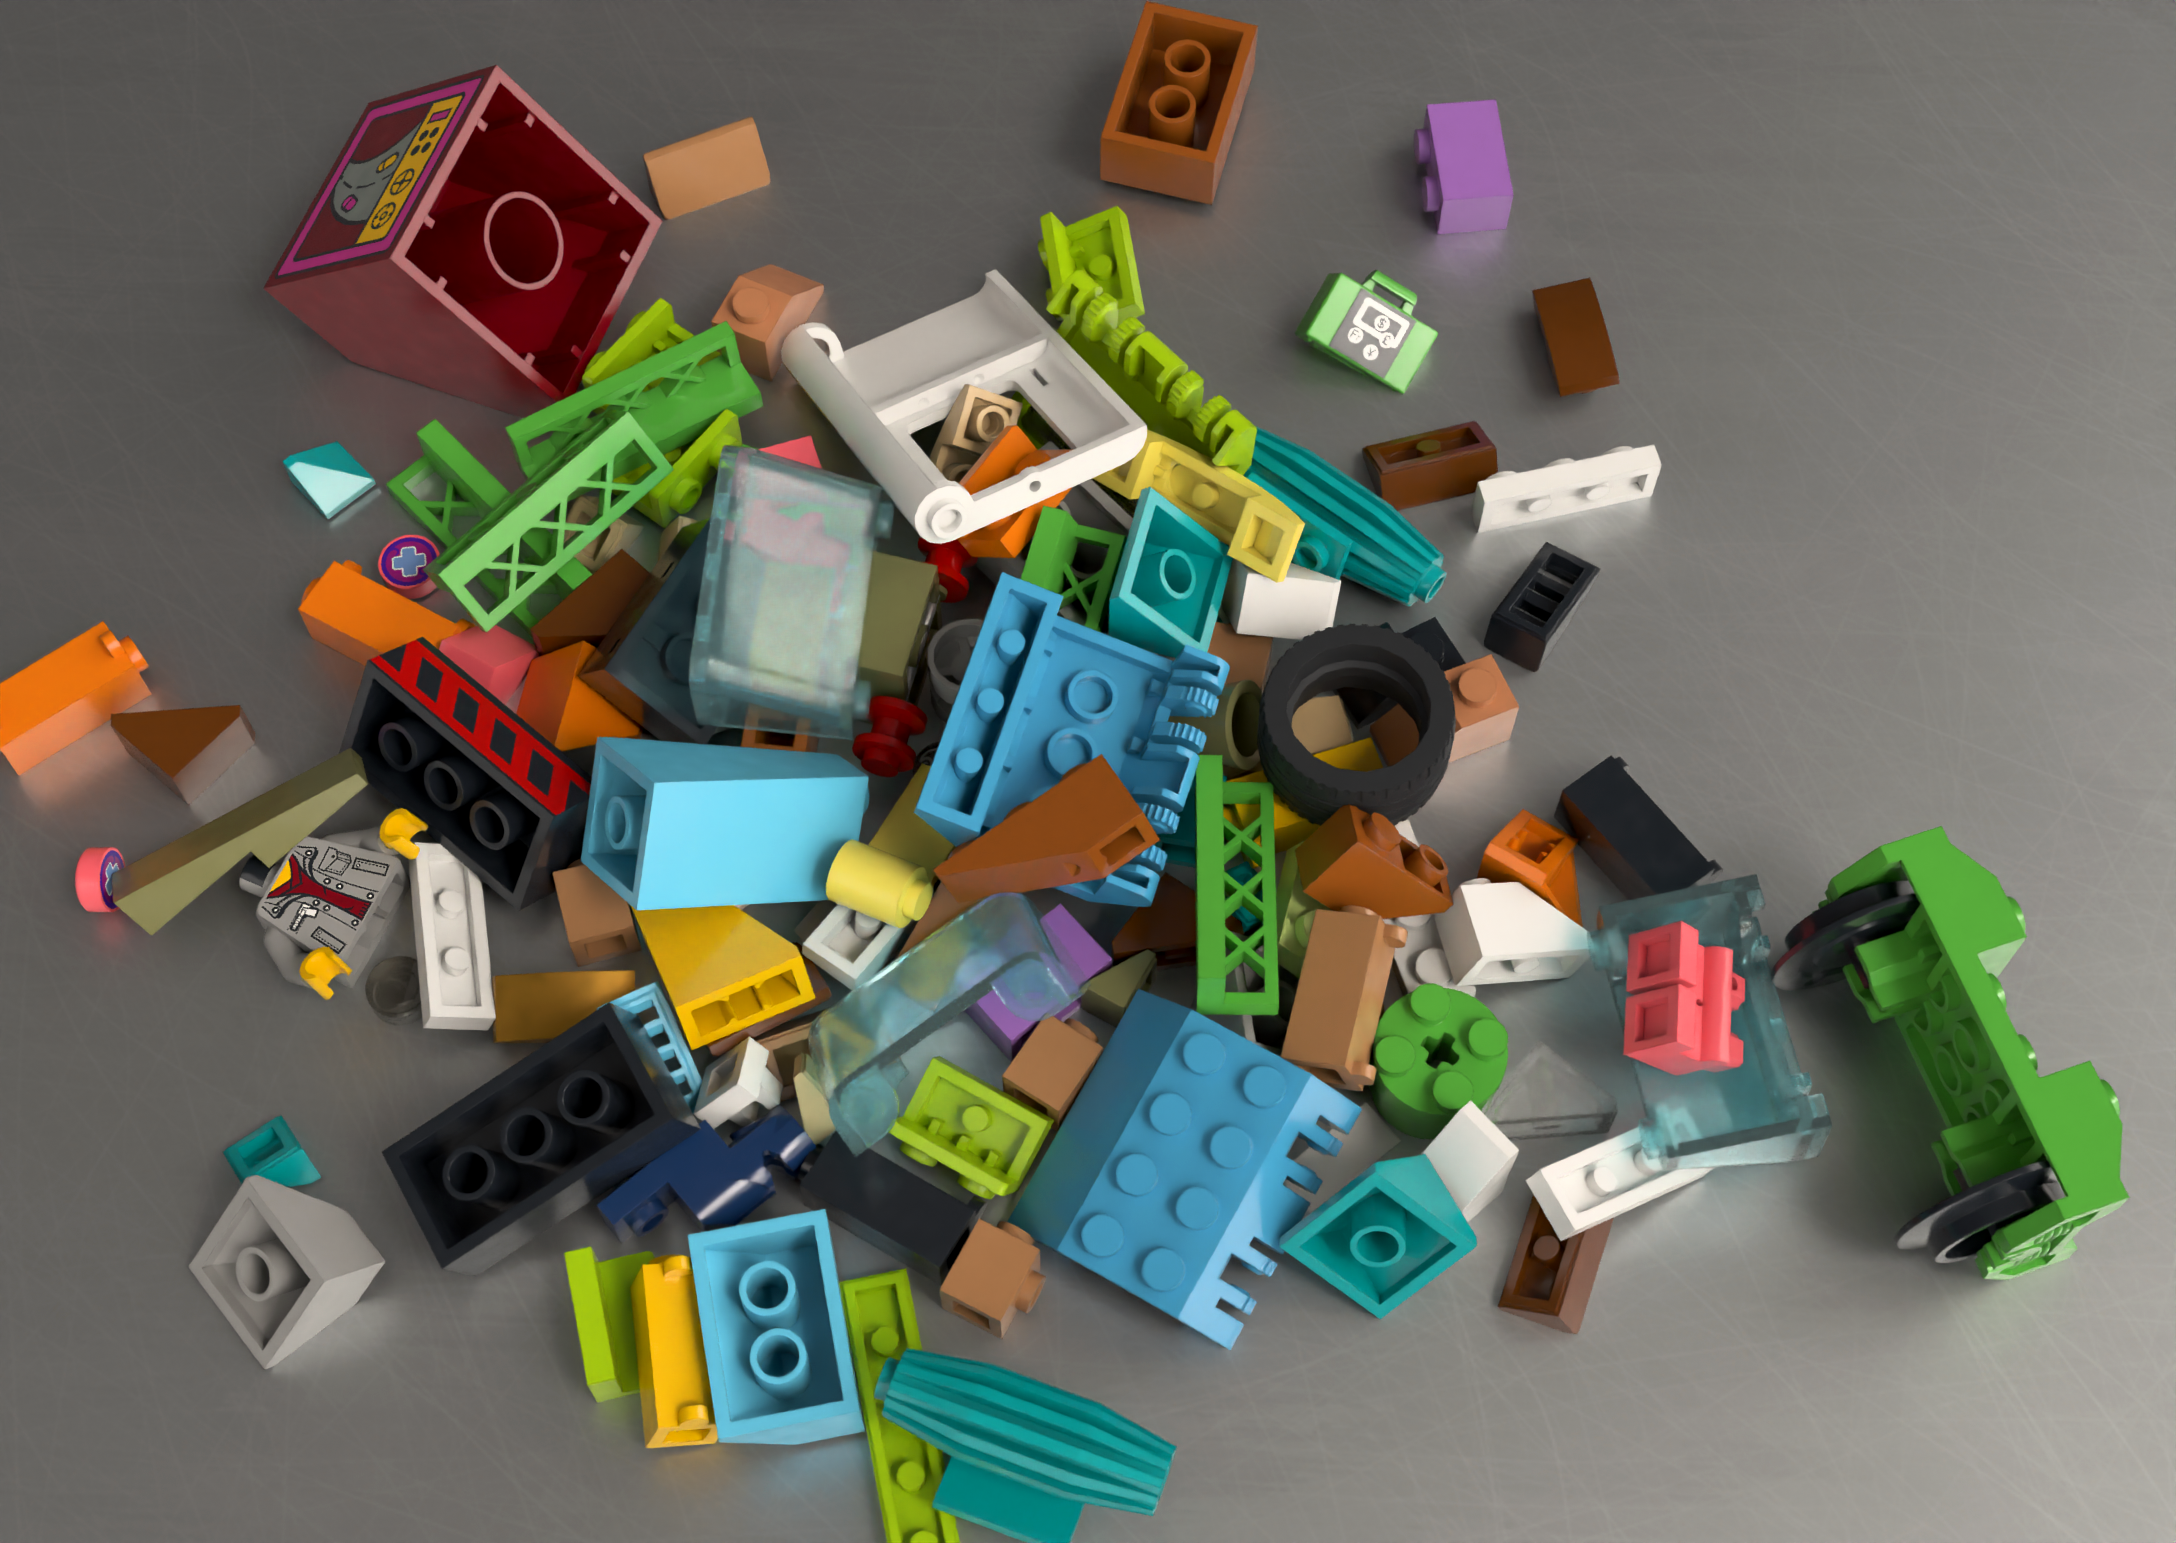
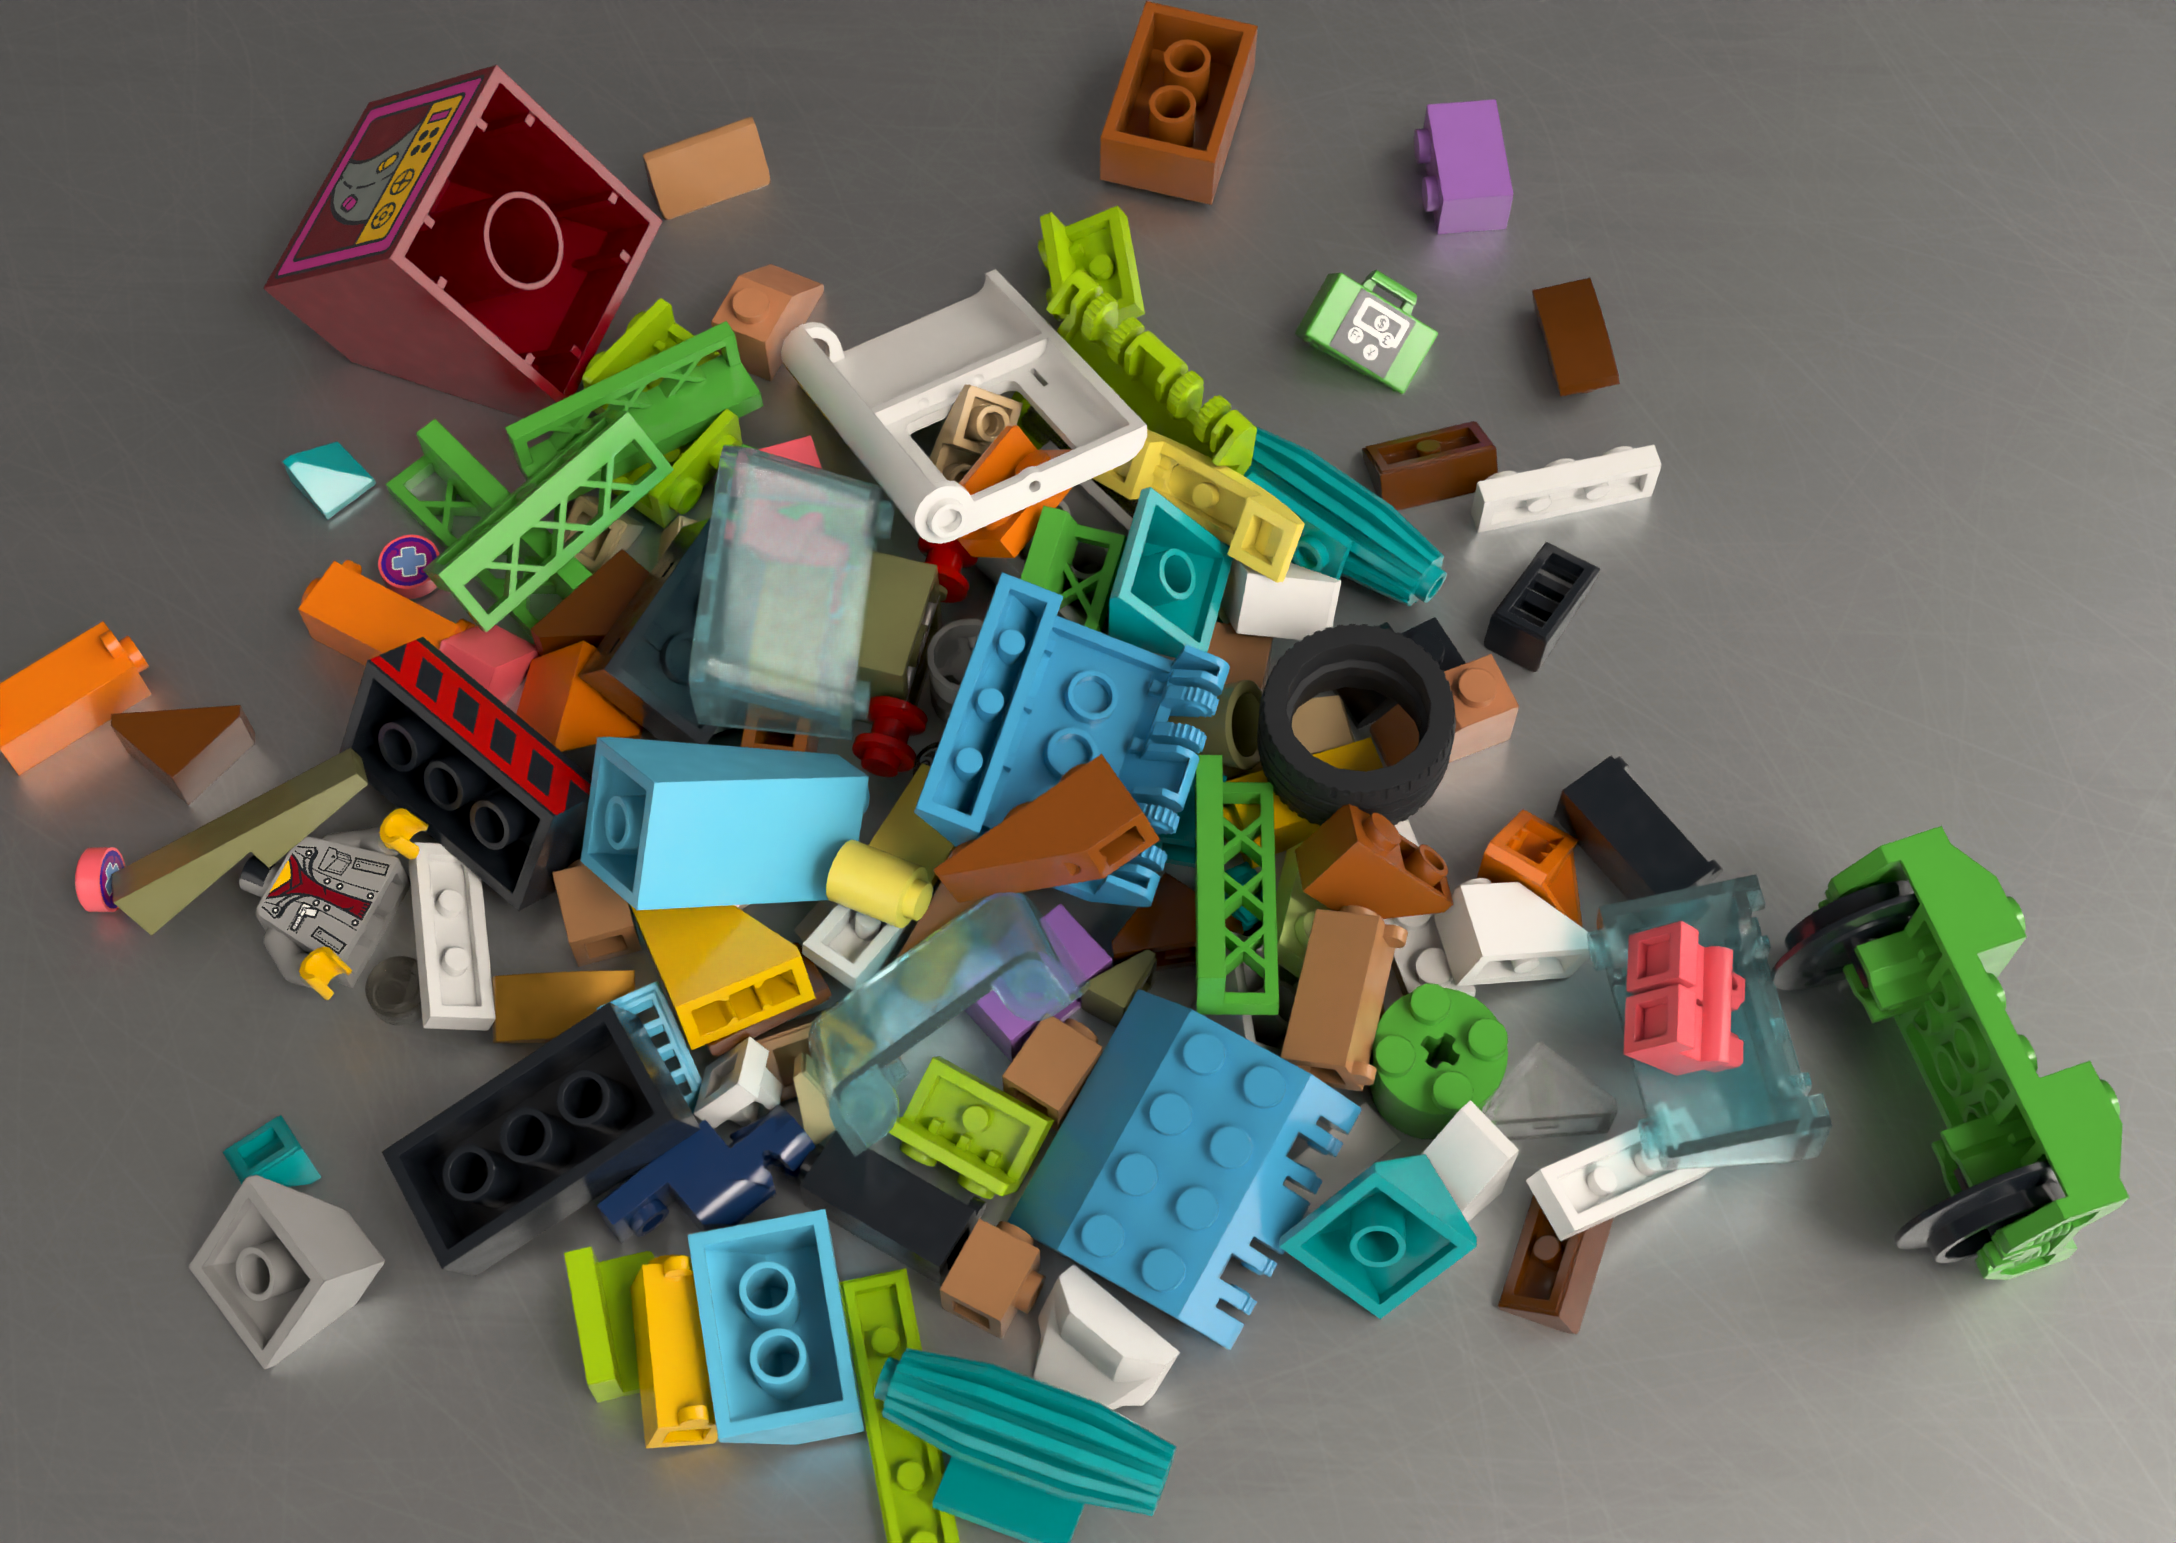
none -> white slope [1033,1264,1180,1410]

